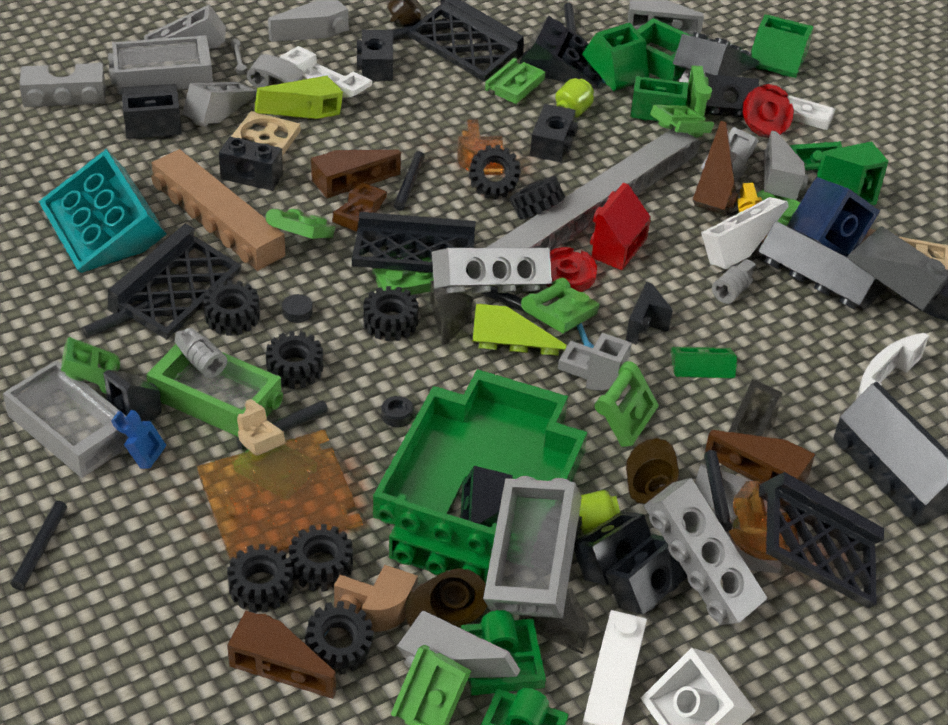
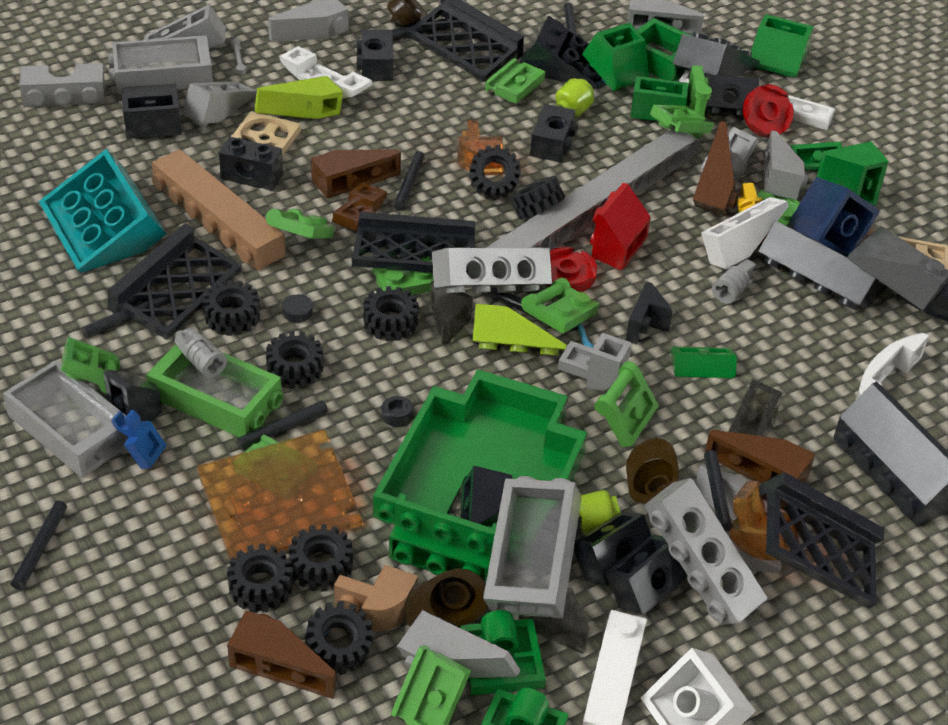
tan slope [237,399,286,456] -> none
light grey panel [247,54,303,88] -> none

